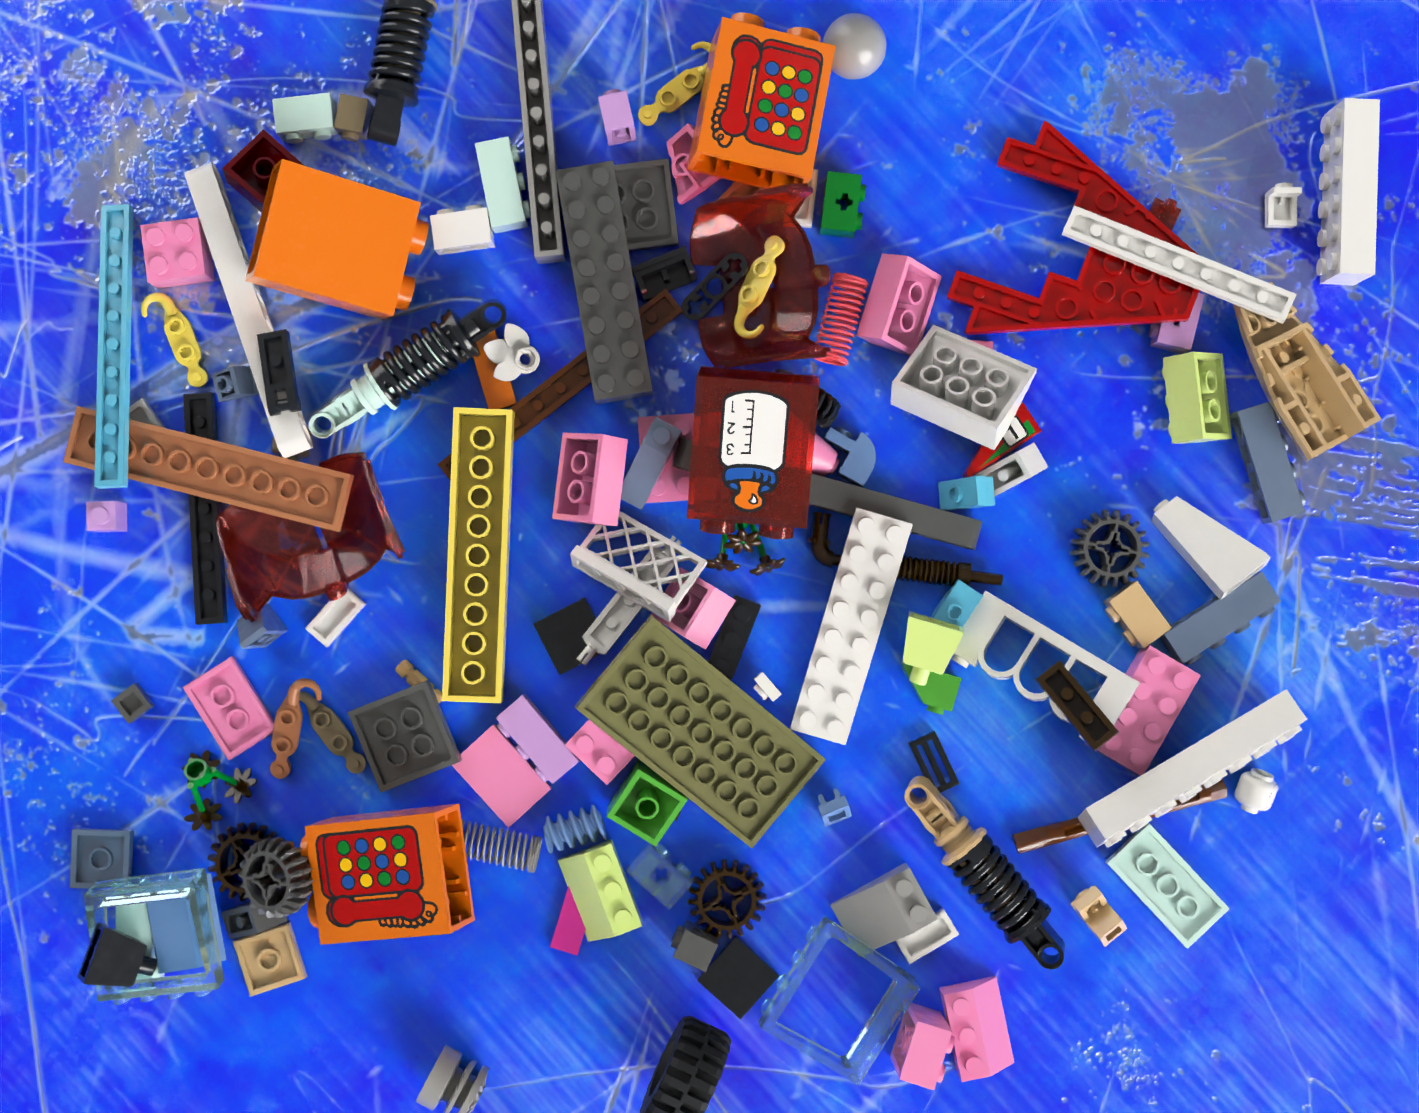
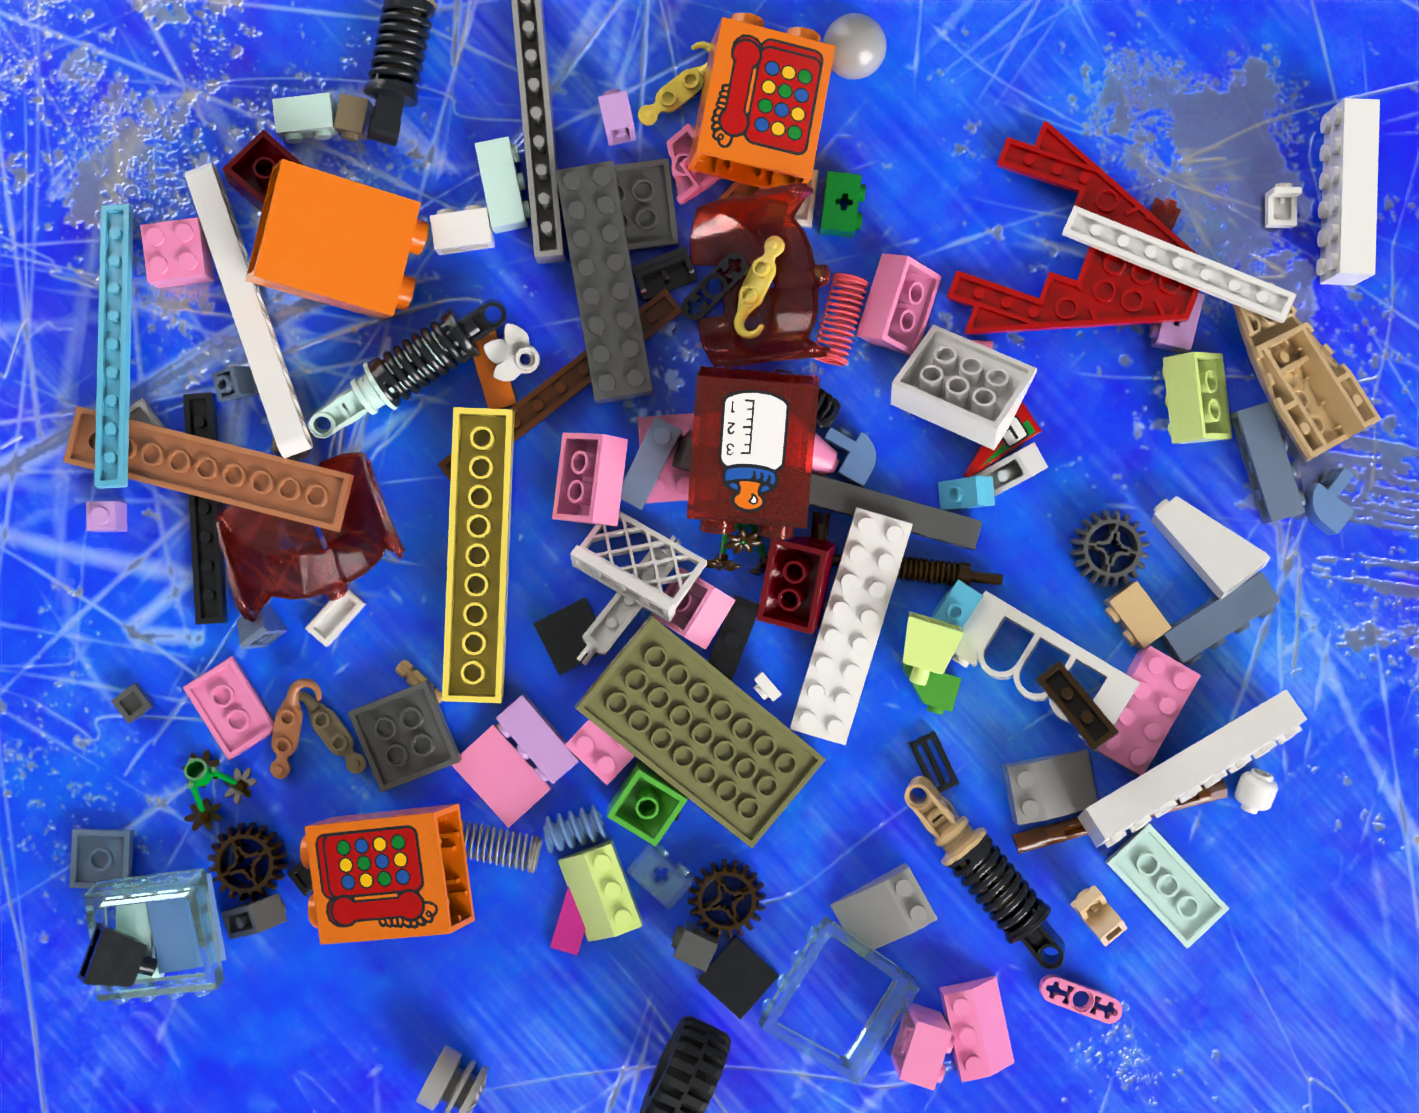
light yellow piece [140,292,209,388] -> none
tan tile [232,921,308,997] -> none
dark grey gear [238,837,315,918] -> none
black plate [257,329,301,416] -> none
medium blue tile [818,788,852,827] -> none
white tile [896,908,959,965] -> none
none -> dark red slope [756,536,836,634]
none -> light grey slope [1002,749,1097,825]
none -> bright pink beam [1039,974,1122,1024]
none -> medium blue brick [1304,467,1356,535]

